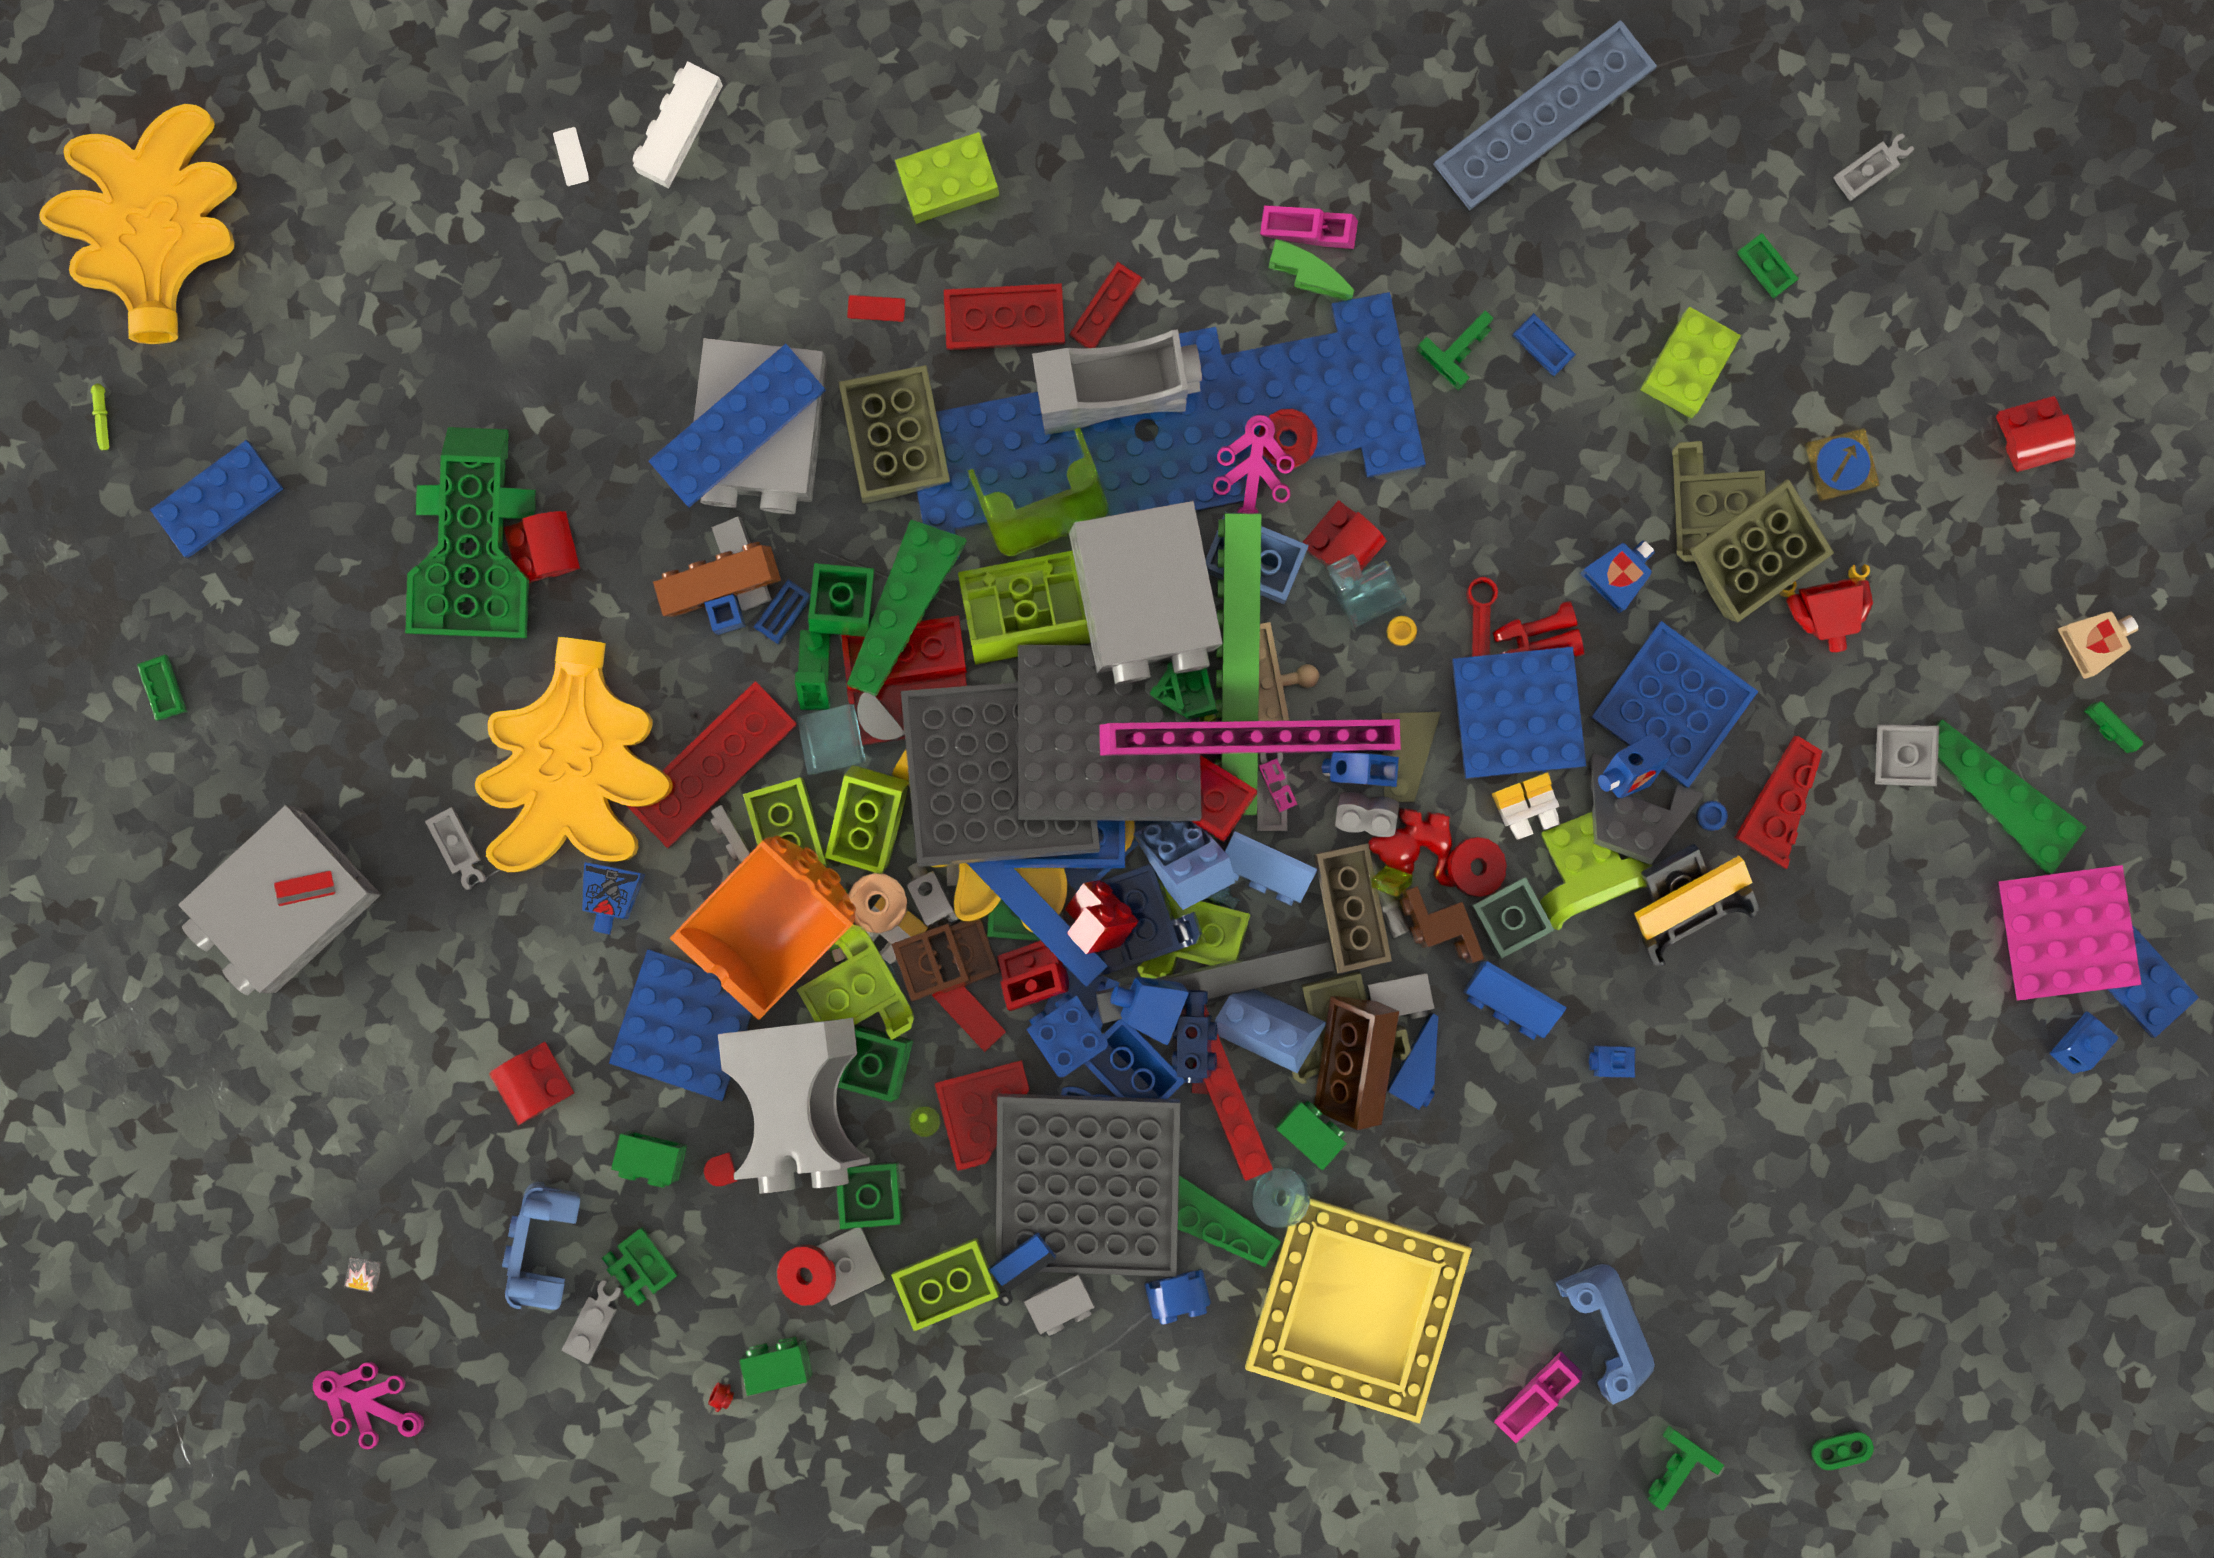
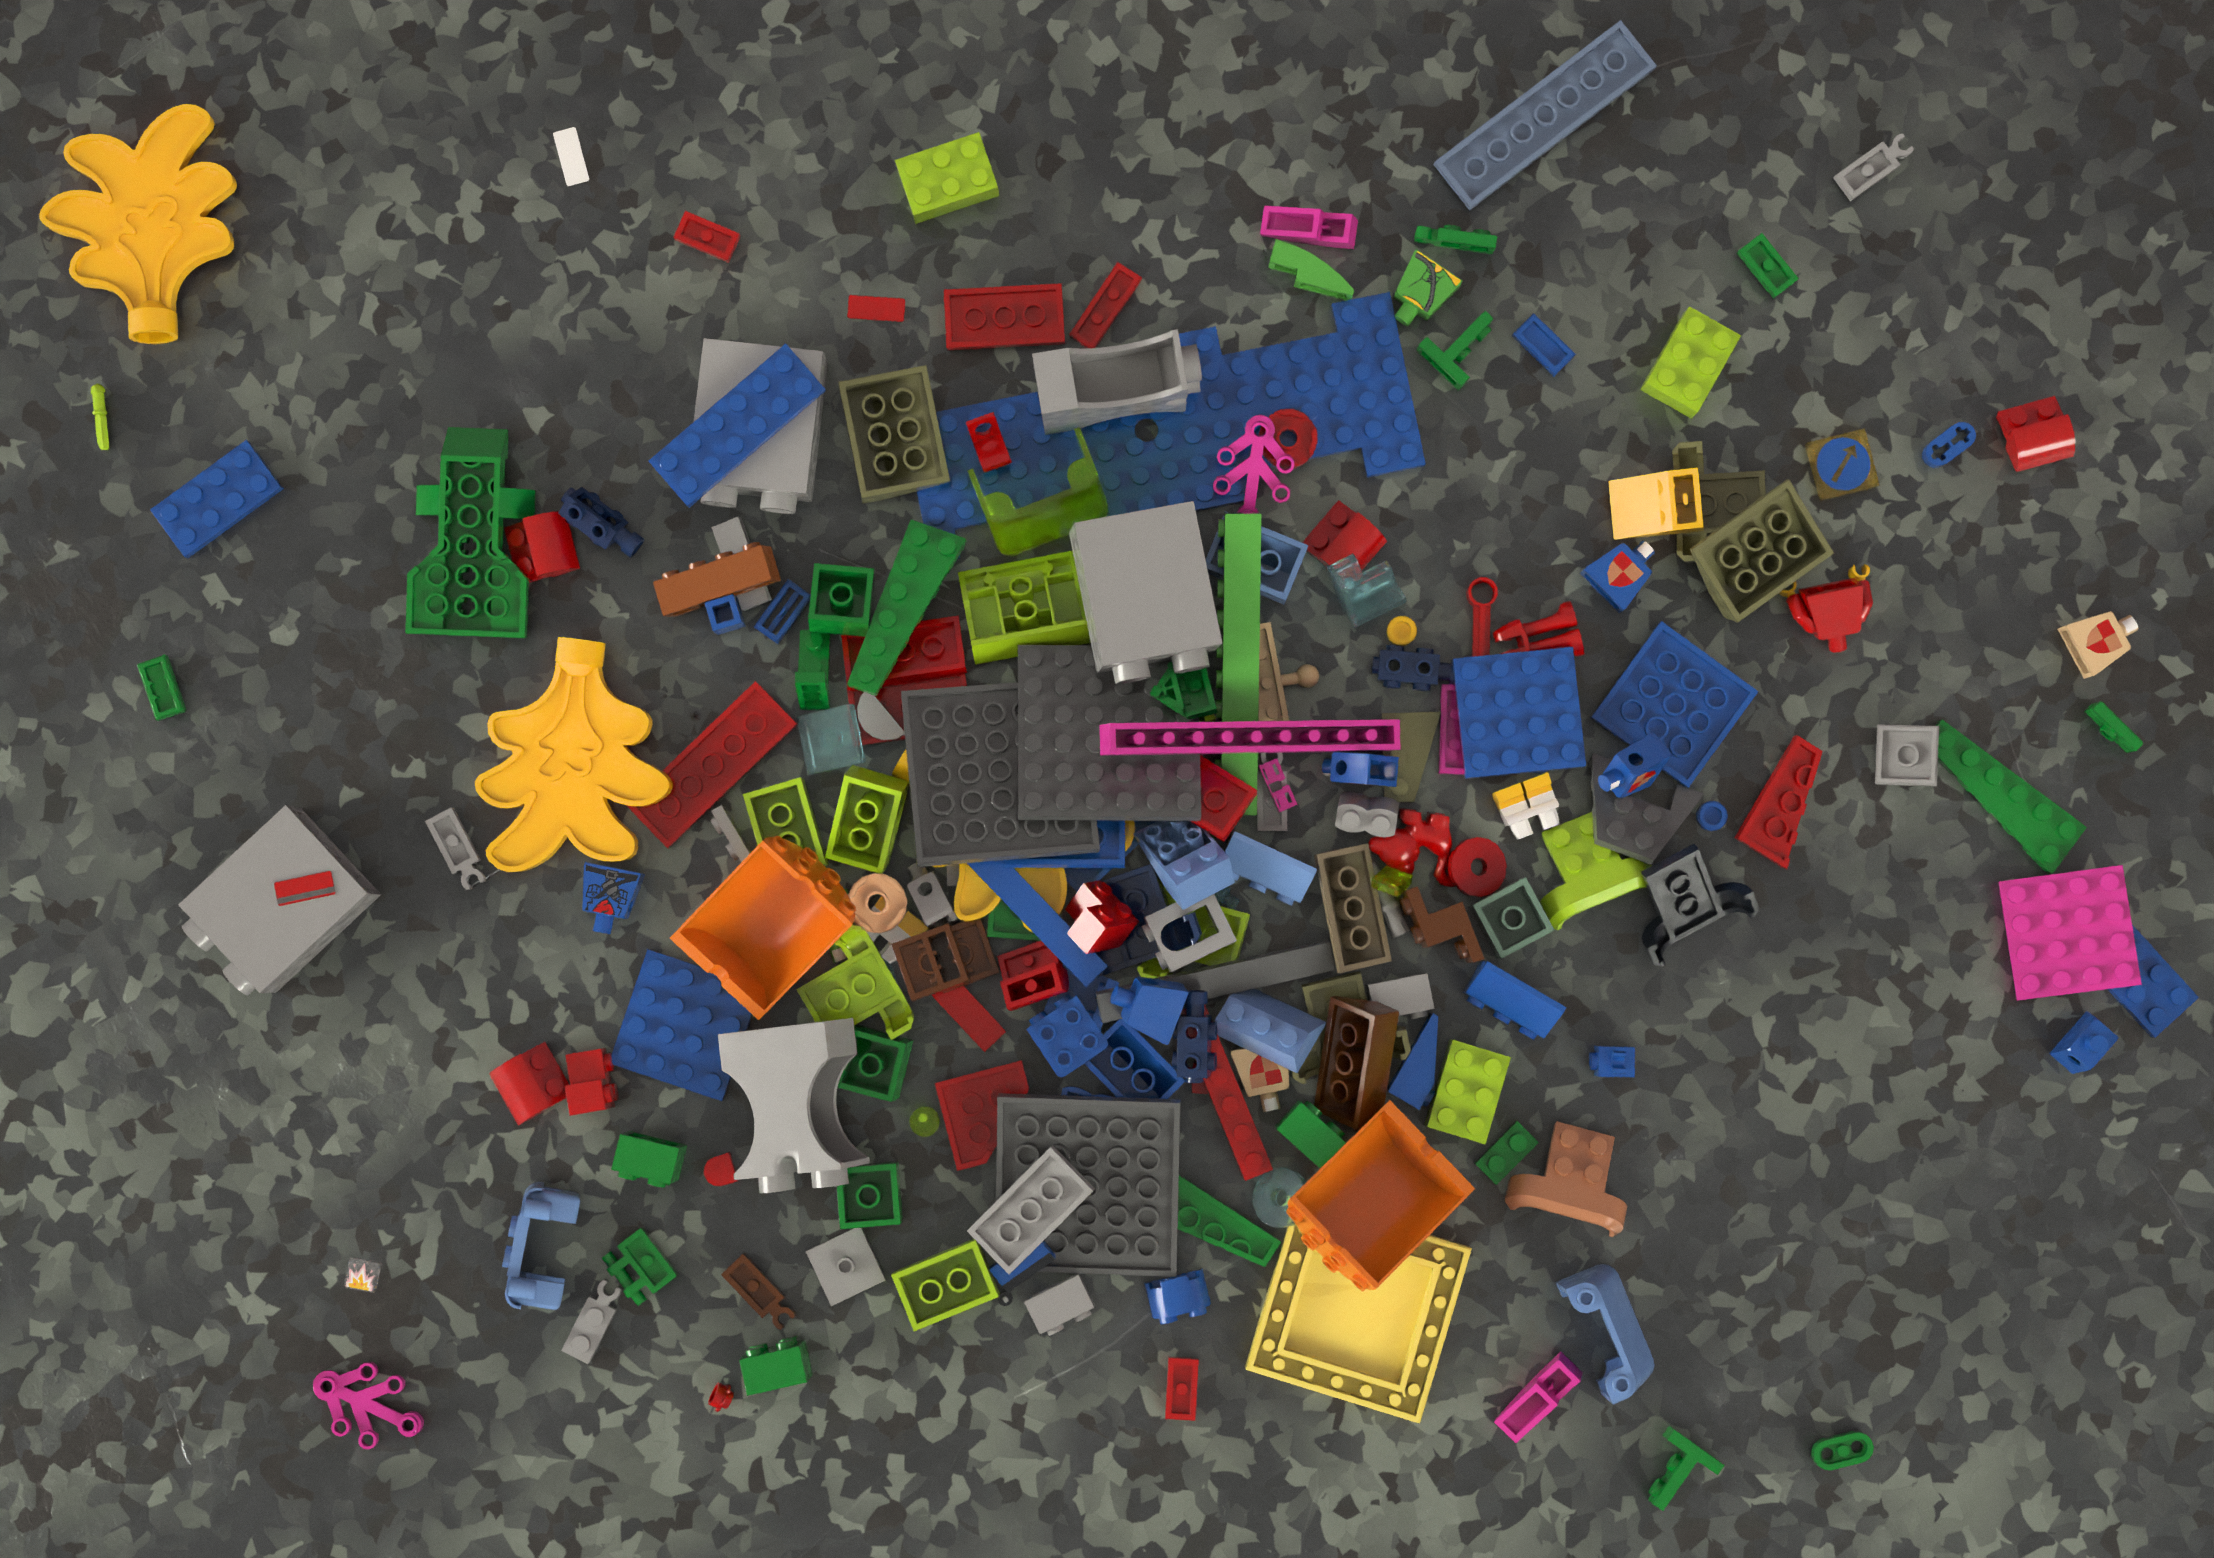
white brick [633,61,723,188] -> none
red tile [777,1244,836,1306] -> none
yellow tile [1634,856,1752,940] -> none
none -> dark blue brick [558,487,645,558]
none -> red brick [565,1048,619,1116]
none -> red plate [673,211,741,263]
none -> reddish brown plate [721,1253,796,1330]
none -> red bracket [966,412,1012,473]
none -> light grey plate [967,1145,1095,1274]
none -> light grey panel [1142,894,1237,974]
none -> red plate [1165,1356,1199,1421]
none -> torso [1230,1048,1289,1112]
none -> orange cylinder [1286,1100,1475,1291]
none -> dark blue brick [1372,645,1455,691]
none -> bright green torso [1393,249,1462,327]
none -> green plate [1414,225,1497,254]
none -> lime brick [1424,1039,1511,1144]
none -> dark pink tile [1438,684,1465,775]
none -> green plate [1474,1121,1539,1185]
none -> nougat piece [1505,1121,1627,1237]
none -> yellow slope [1608,468,1704,540]
none -> blue beam [1922,422,1976,468]

